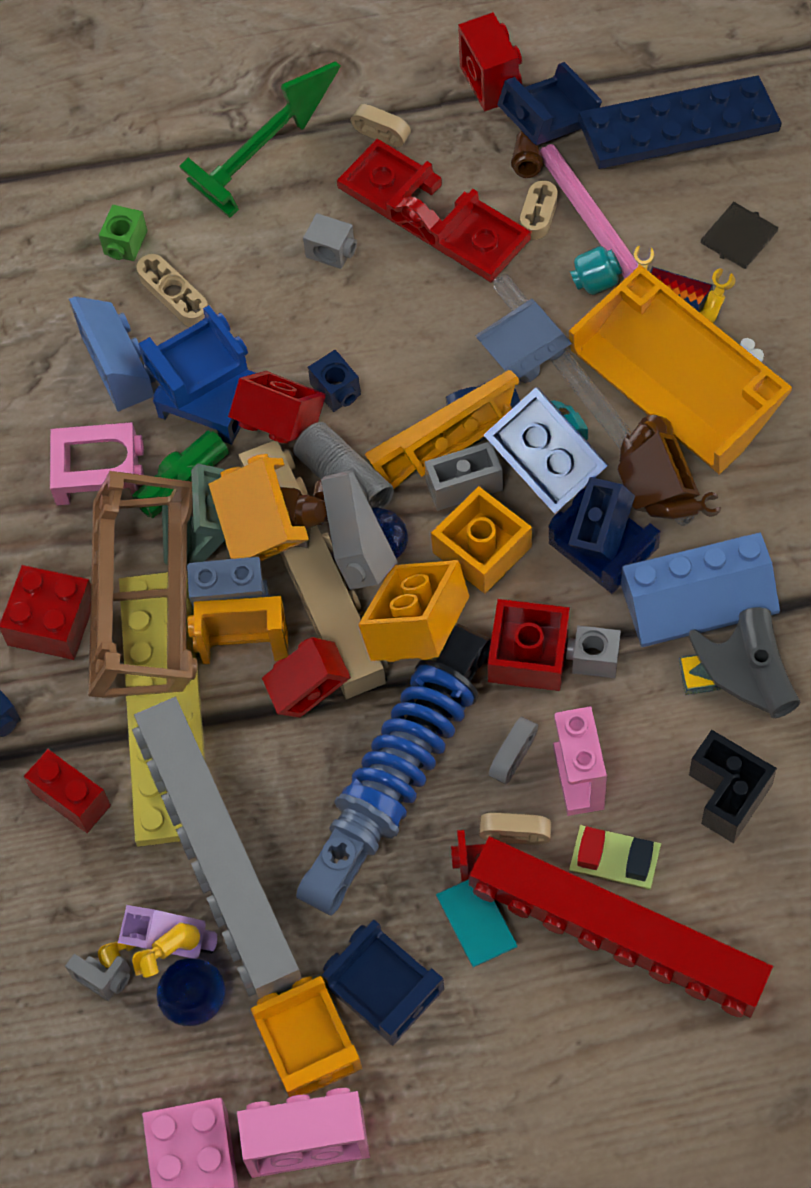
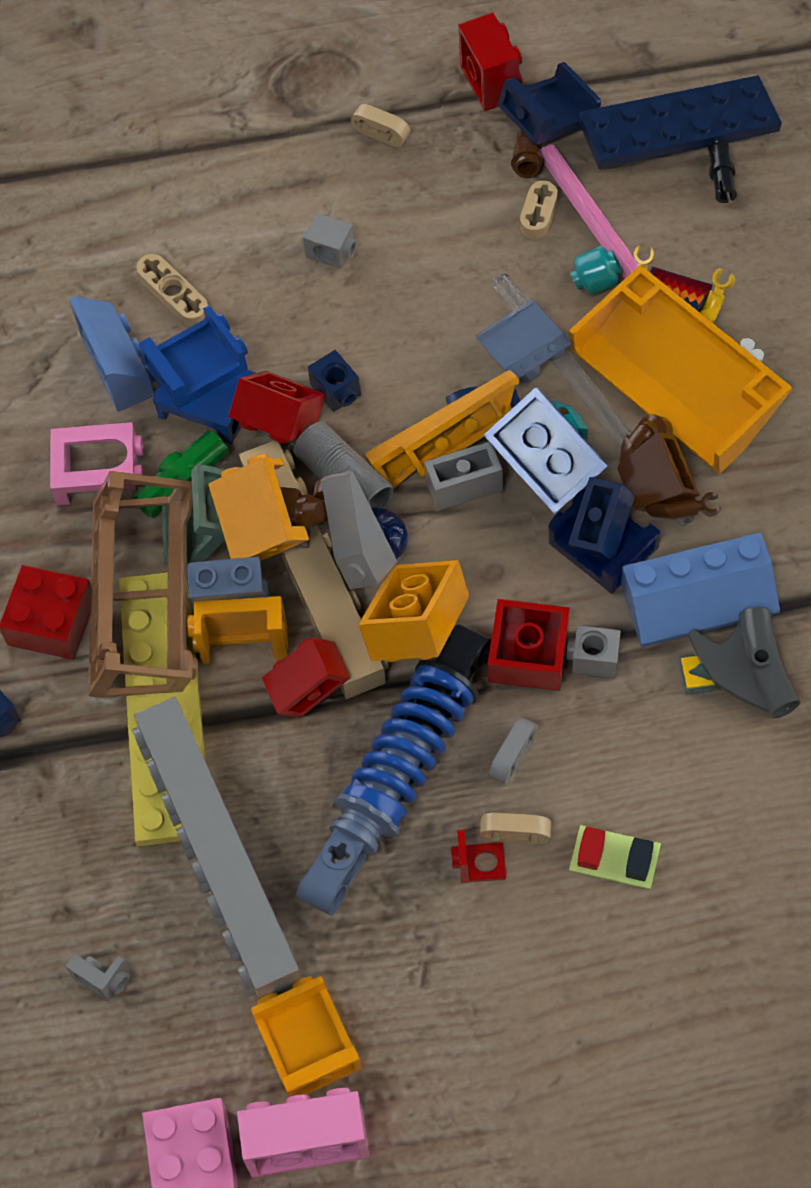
red brick [23,749,111,833] -> none
torso [98,905,217,978] -> none
bright green brick [99,204,148,261] -> none
clear blue piece [156,958,226,1027] -> none
green piece [179,61,341,218] -> none
dark blue panel [322,920,445,1046] -> none
red plate [337,139,531,283] -> none
light orange brick [431,486,532,594] -> none
teal piece [436,879,518,968] -> none
red brick [469,836,774,1018] -> none
bright pink panel [553,706,607,816] -> none
black brick [689,729,777,844] -> none
clear smoke piece [700,202,779,269] -> none
none -> black pin [708,140,737,203]

